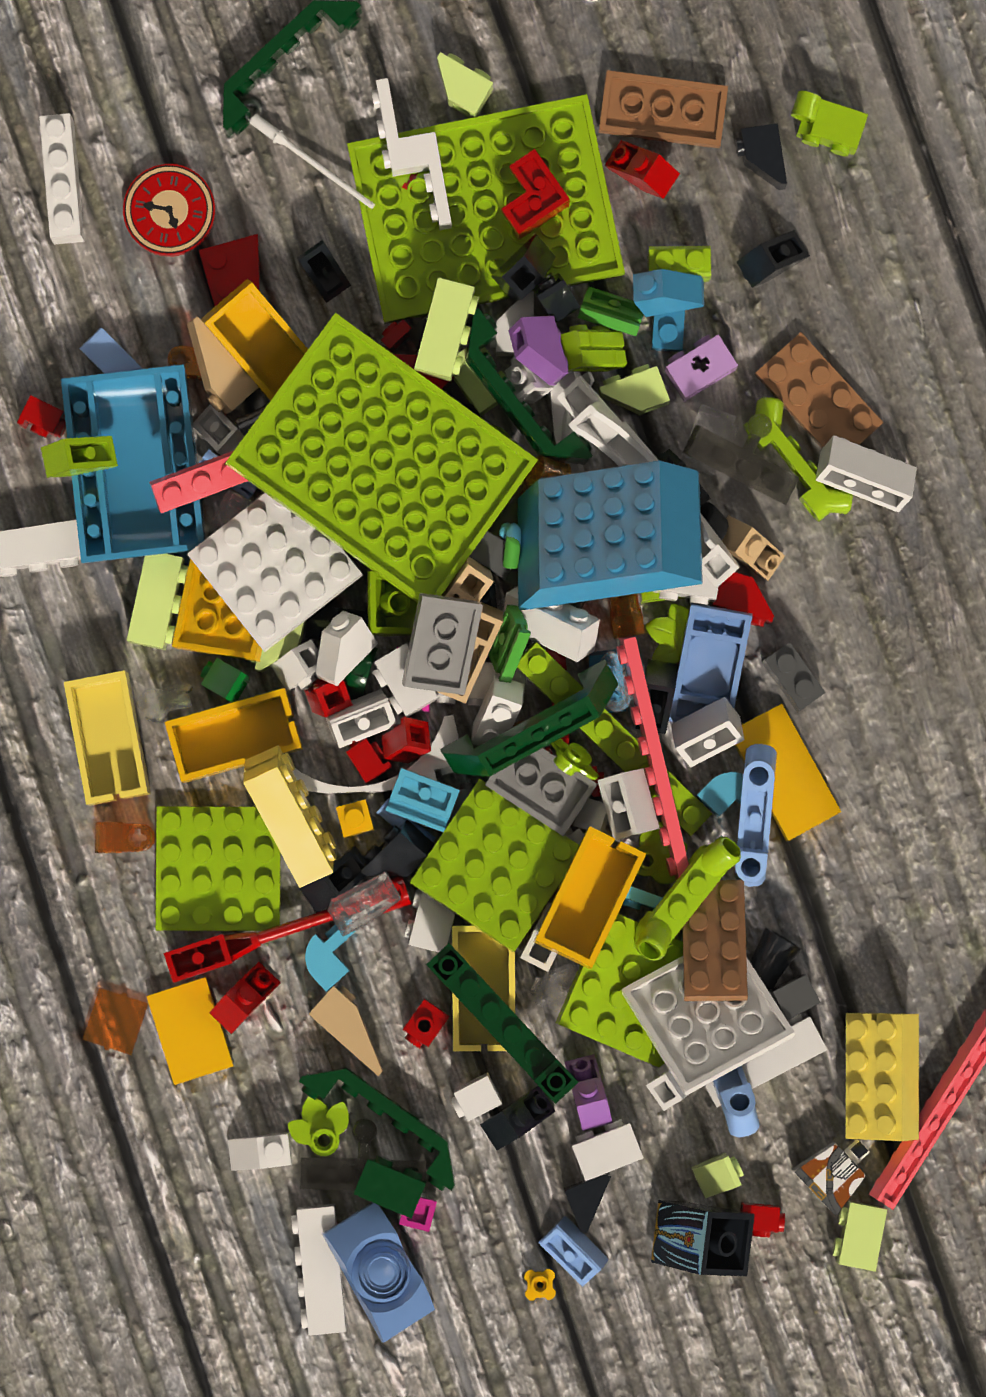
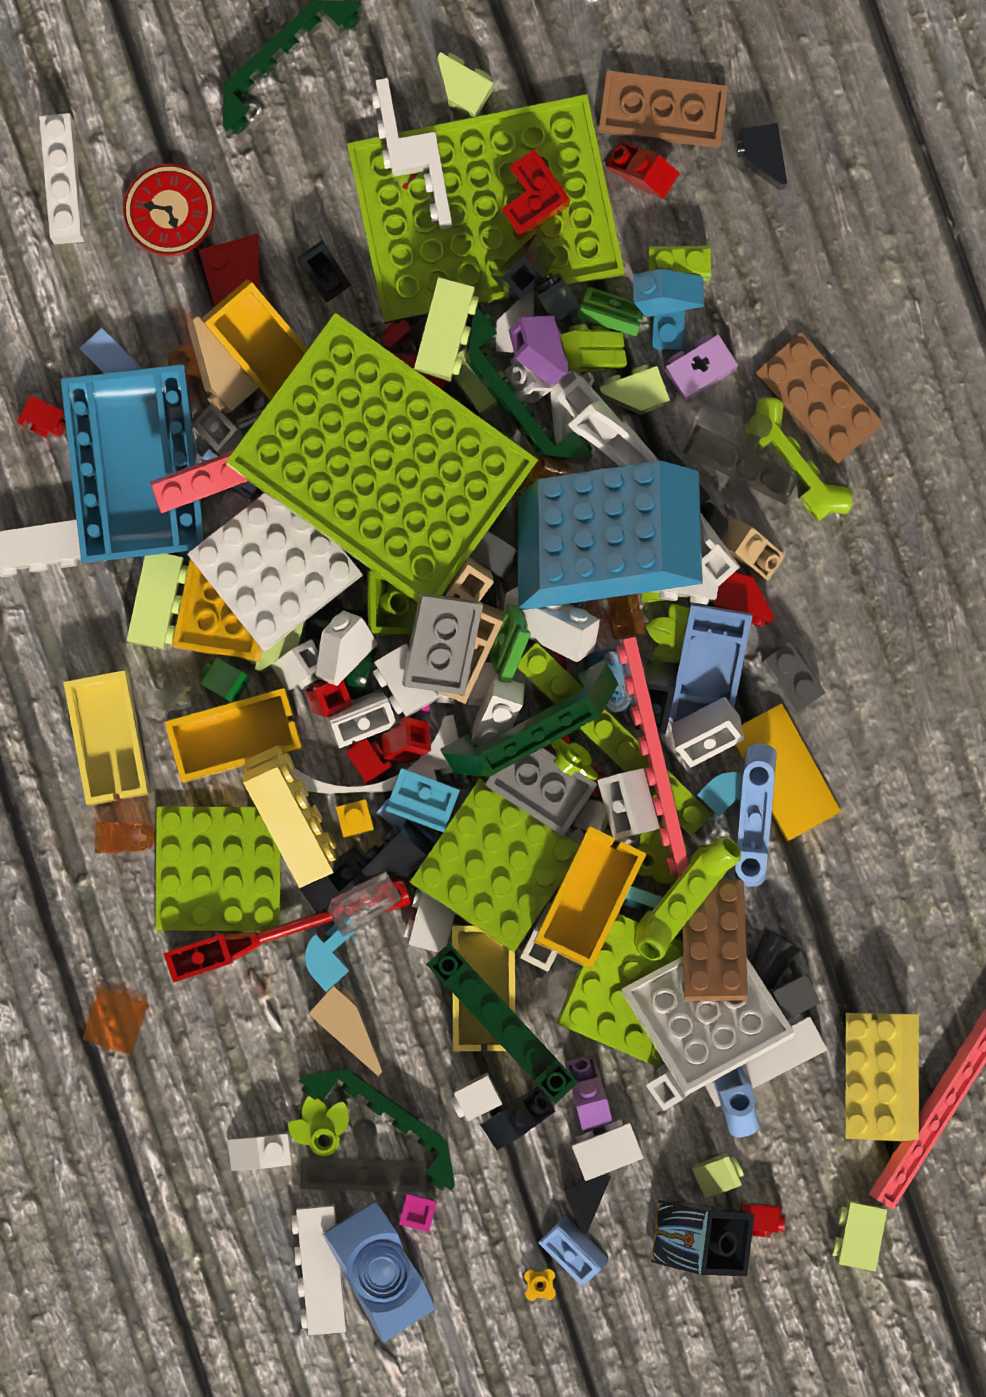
lime slope [41,436,118,478] -> none
yellow tile [146,977,234,1085] -> none
red slope [209,962,281,1034] -> none
white piece [250,114,375,209] -> none
dark green brick [354,1155,427,1218] -> none
red brick [403,999,450,1049] -> none
bright green arm [499,523,522,569] -> none
black slope [737,230,810,288] -> none
lime hinge [791,91,868,157] -> none
torso [792,1139,870,1216] -> none
white brick [816,435,917,512] -> none

